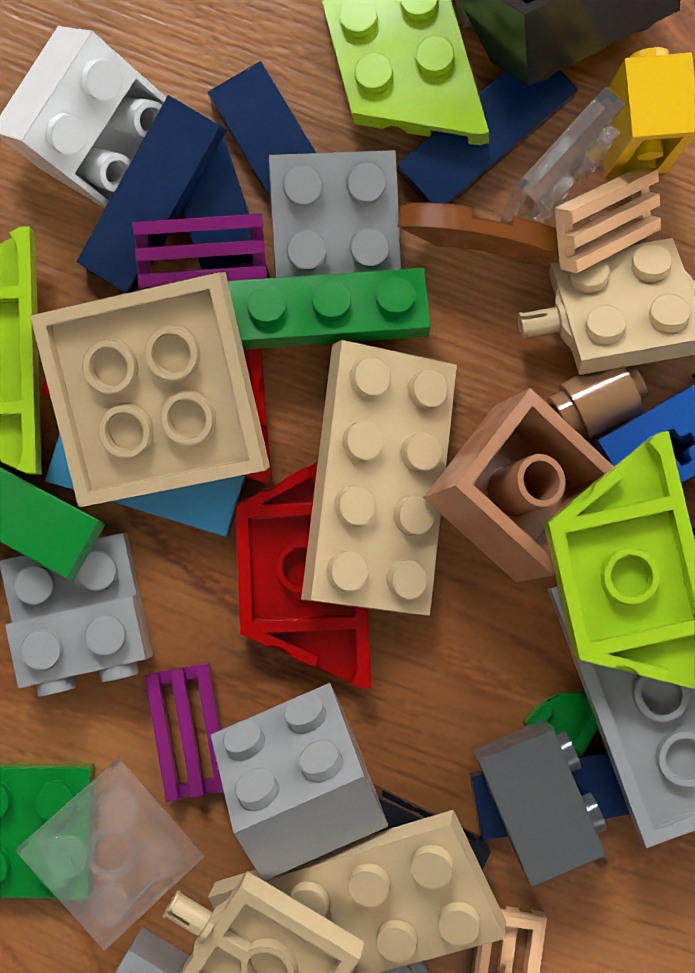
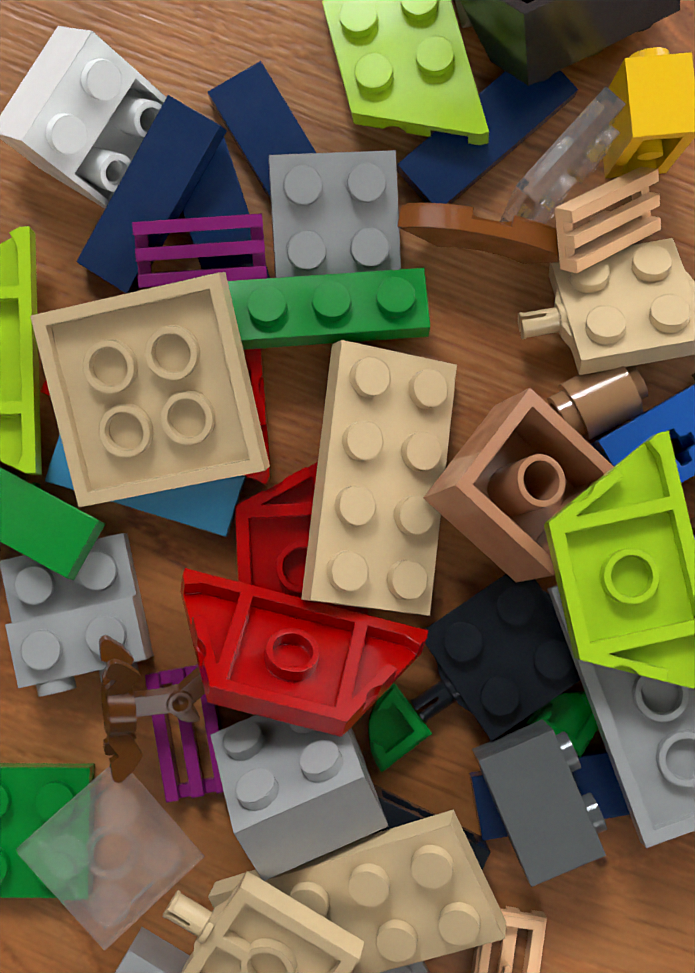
none -> reddish brown piece [99,635,205,783]
none -> red wing [180,568,428,737]
none -> green tile [368,683,432,773]
none -> black plate [410,574,581,741]

